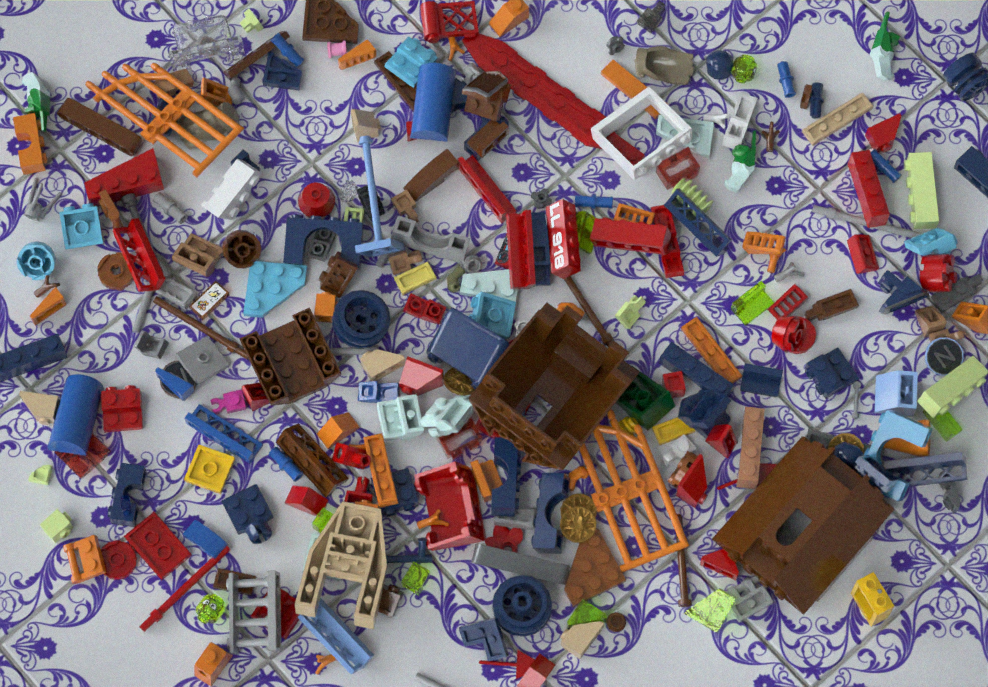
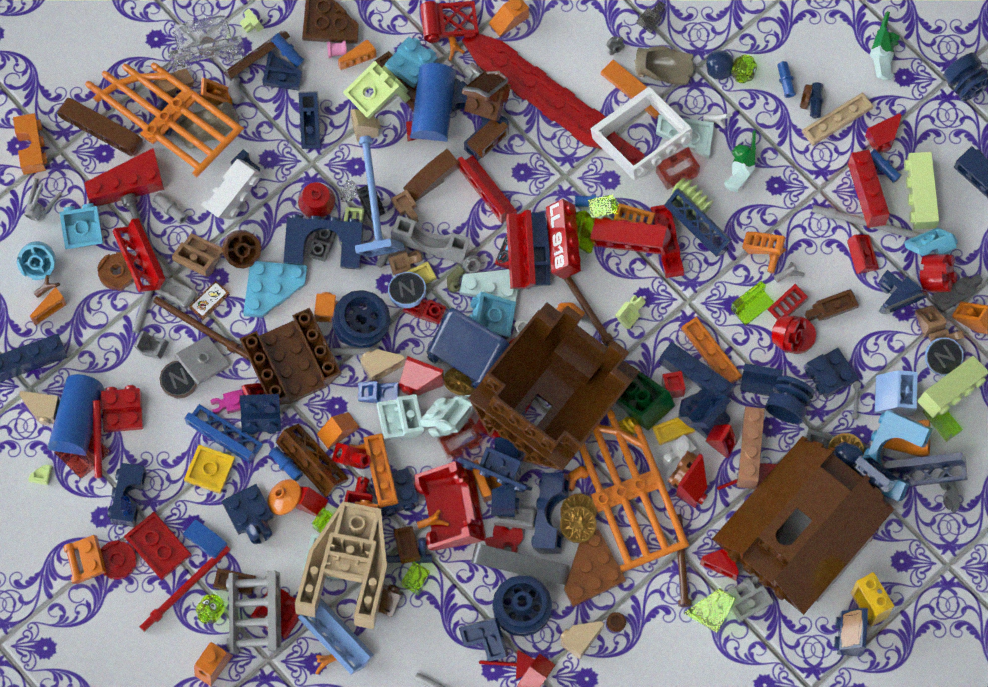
green animal [22,72,50,132] -> none
yellowish green brick [40,509,73,544] -> none
dark orange plate [98,189,124,229] -> none
blue slope [155,367,194,401] -> none
reddish brown bracket [318,251,358,299] -> none
dark grey plate [531,188,552,209] -> none
clear neon green slope [567,599,607,630] -> none
white slope [722,93,758,149] -> none
reddish brown bar [762,121,780,152] -> none
none -> red bar [93,400,102,479]
none -> dark blue plate [240,394,281,435]
none -> orange dish [267,479,301,515]
none -> dark blue slope [298,91,320,149]
none -> yellowish green bracket [343,61,410,119]
none -> black tile [388,272,426,308]
none -> reddish brown tile [393,526,420,564]
none -> dark blue bracket [457,447,533,493]
none -> clear neon green brick [588,195,618,218]
none -> dark blue wheel [765,376,815,424]
none -> slope [834,608,868,657]

